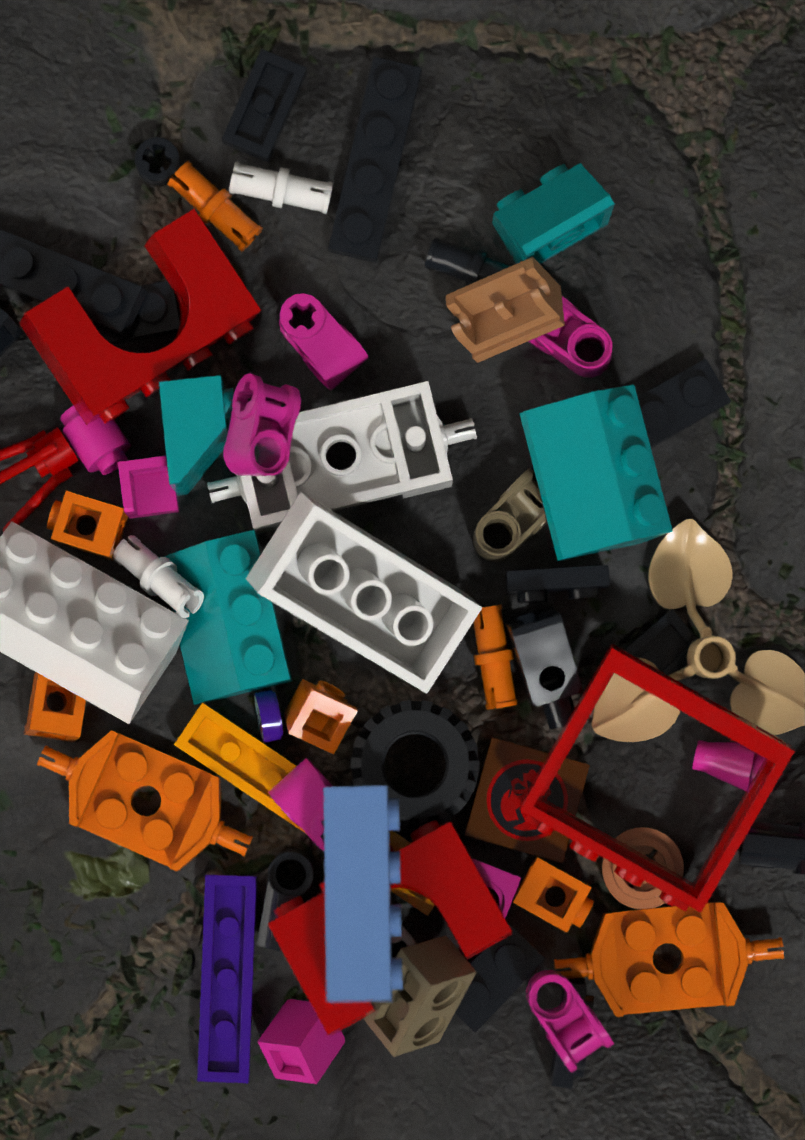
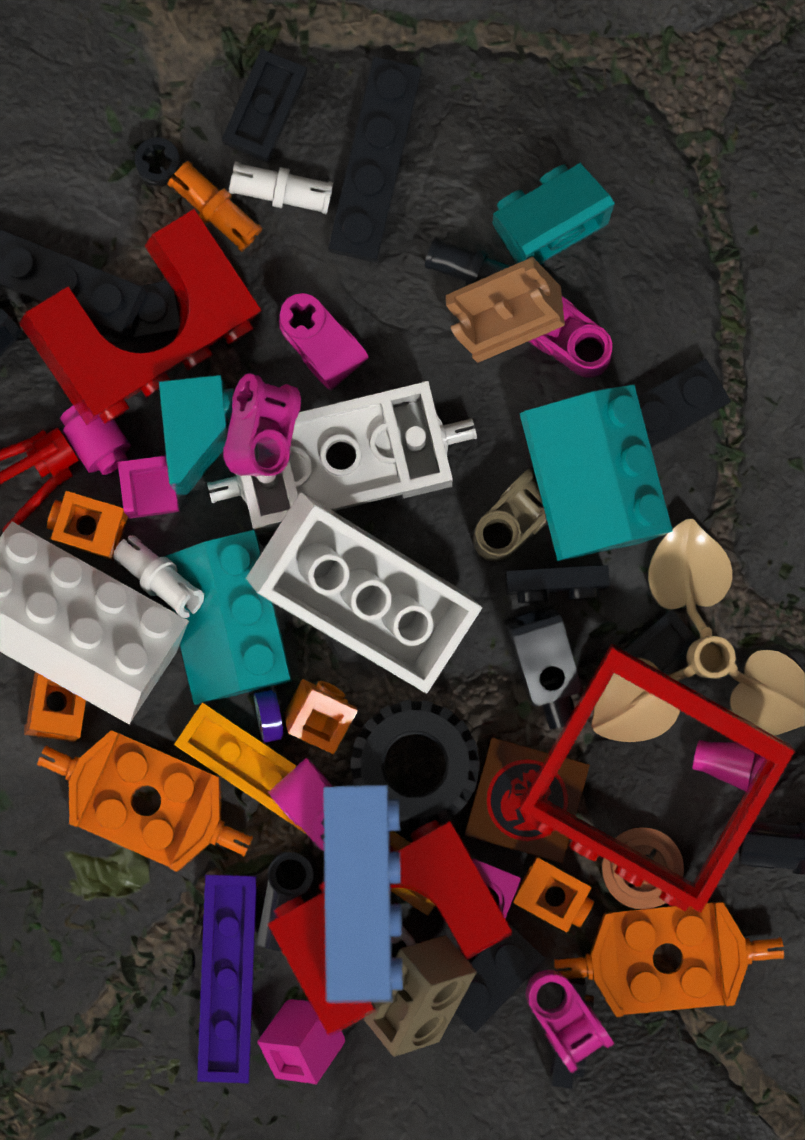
orange pin [473,604,518,710] -> none

